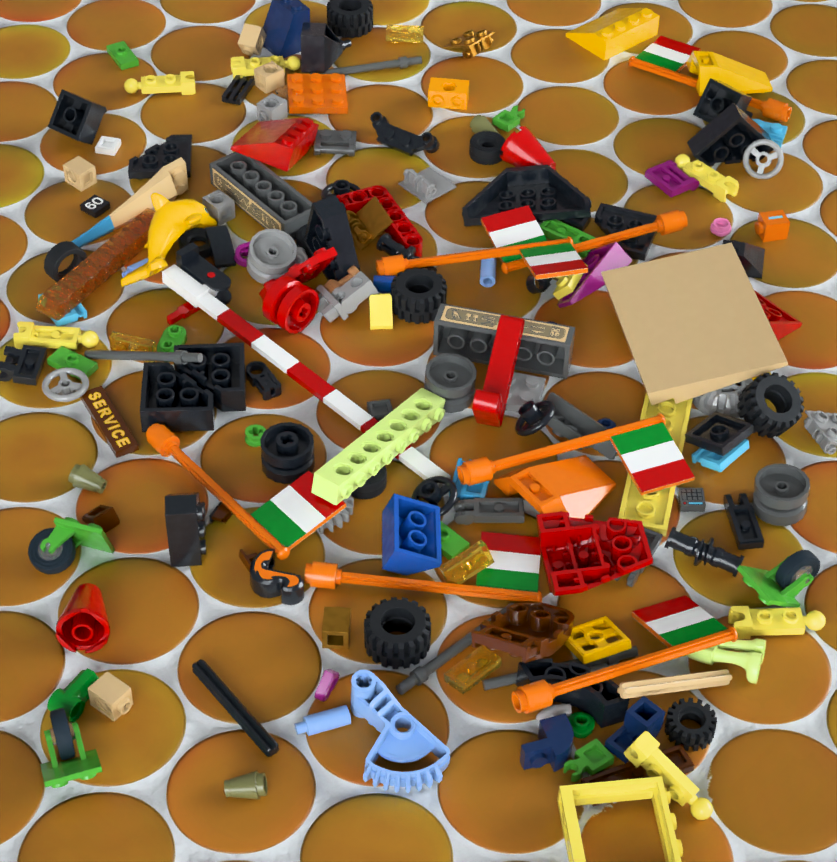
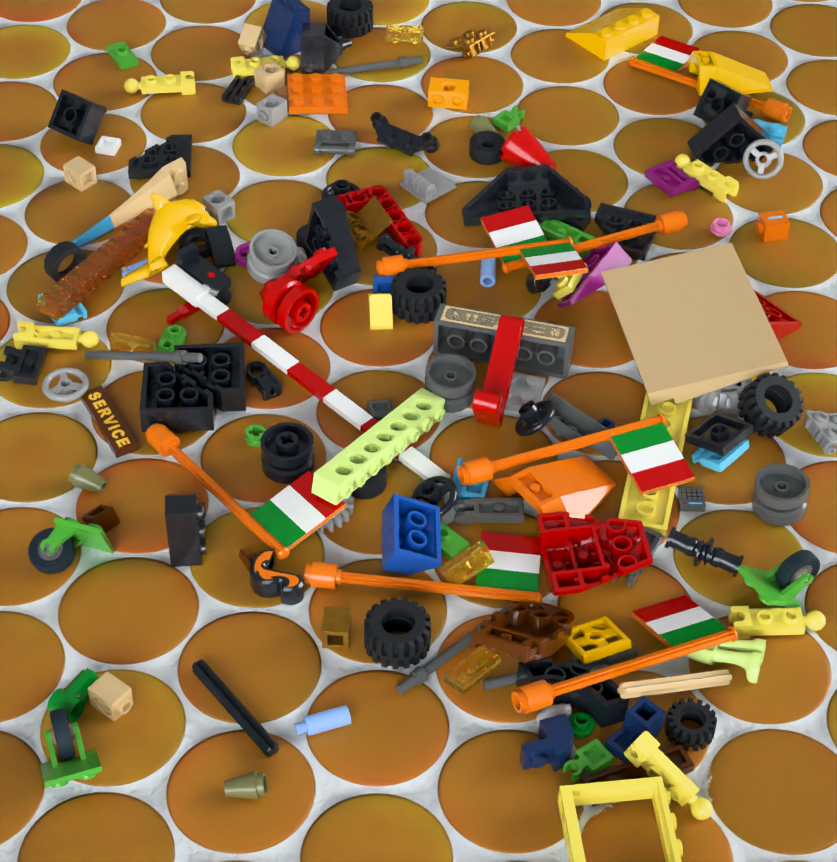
bright green plate [47,346,98,380] -> none
red cone [56,583,110,653] -> none
black tile [80,195,110,218] -> none
dark grey brick [209,152,312,240] -> none
reddish brown piece [209,502,233,524] -> none
red slope [230,118,319,172] -> none
magenta tile [314,669,340,702] -> none
light grey hips [316,265,379,323] -> none
light blue arm [350,670,450,793] -> none
black slope [722,240,765,279] -> none
black hinge [723,493,764,550] -> none

